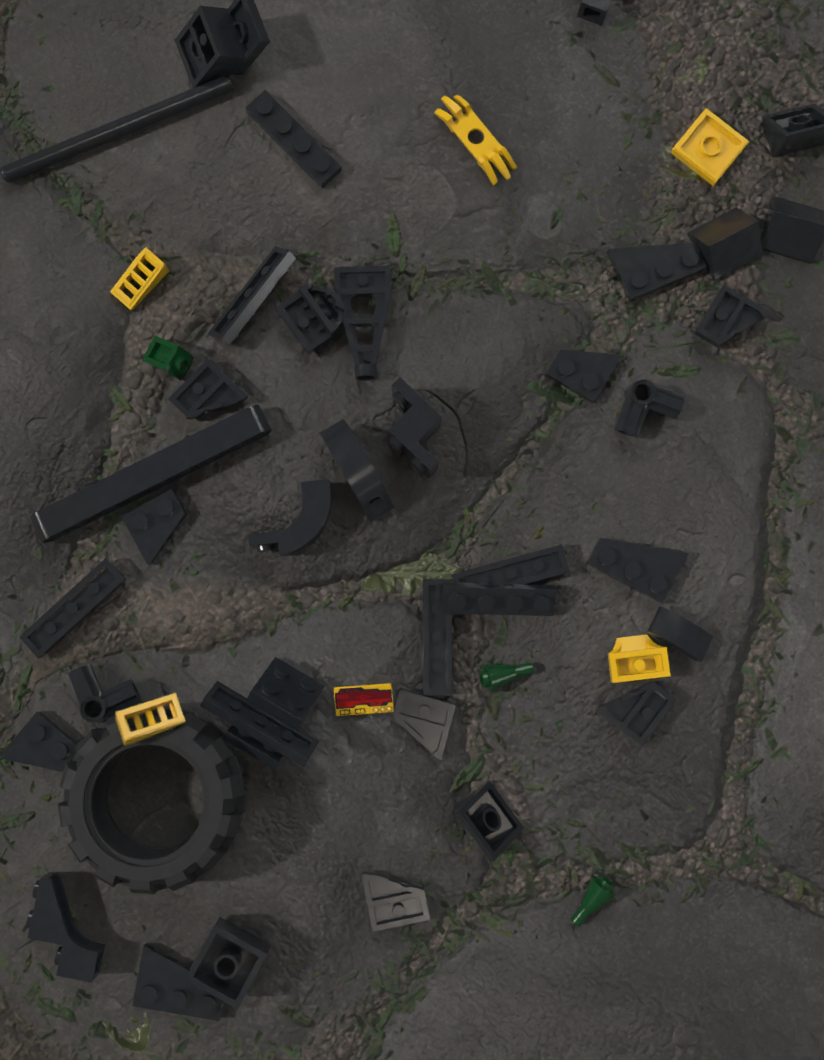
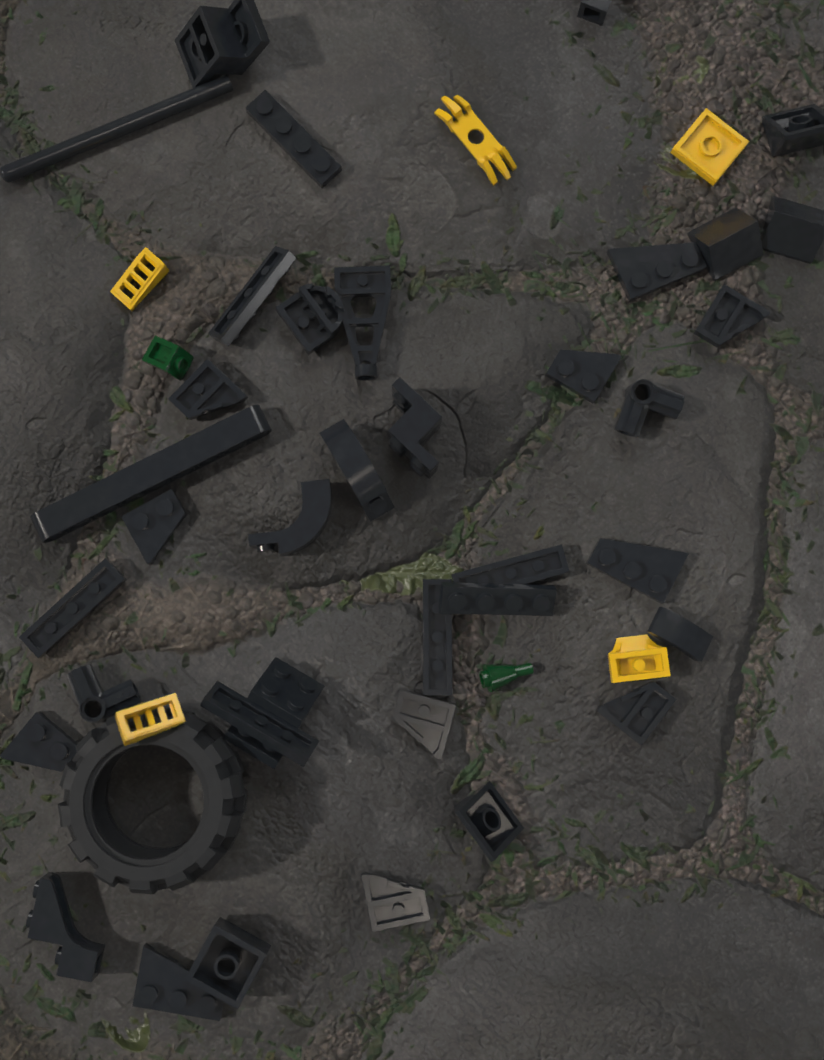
slope [334,683,394,716] -> none
dark green cone [571,875,616,927] -> none

